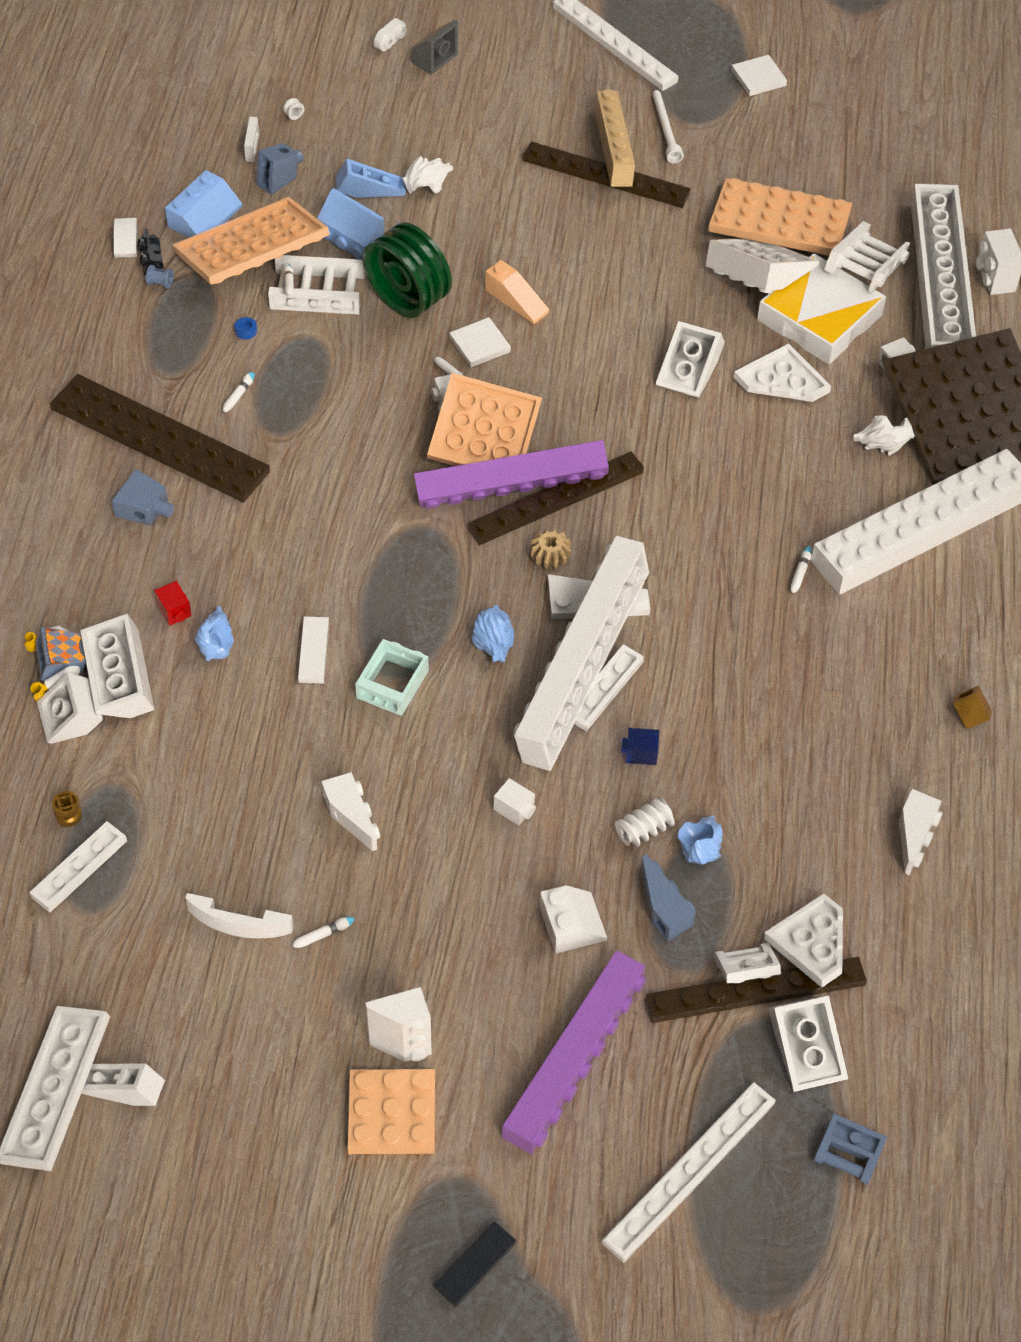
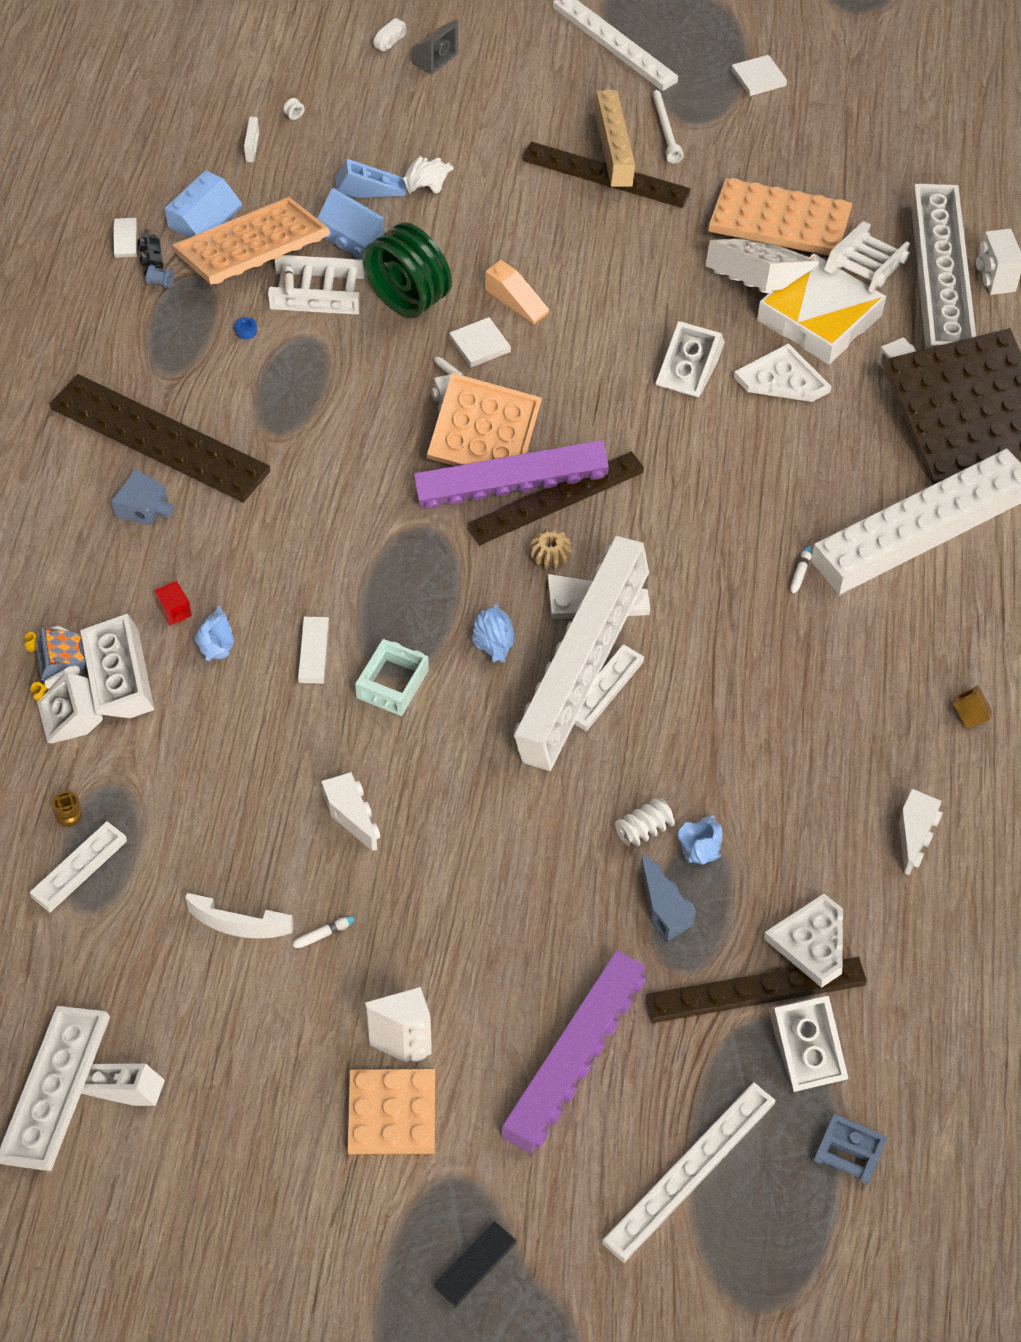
white piece [223,372,255,412] -> none
sand blue torso [256,143,304,195] -> none
white brick [494,778,536,826] -> none
white slope [539,885,607,954] -> none
clear blue brick [621,728,659,765] -> none
white plate [714,943,781,983] -> none
white hair [853,415,915,457] -> none

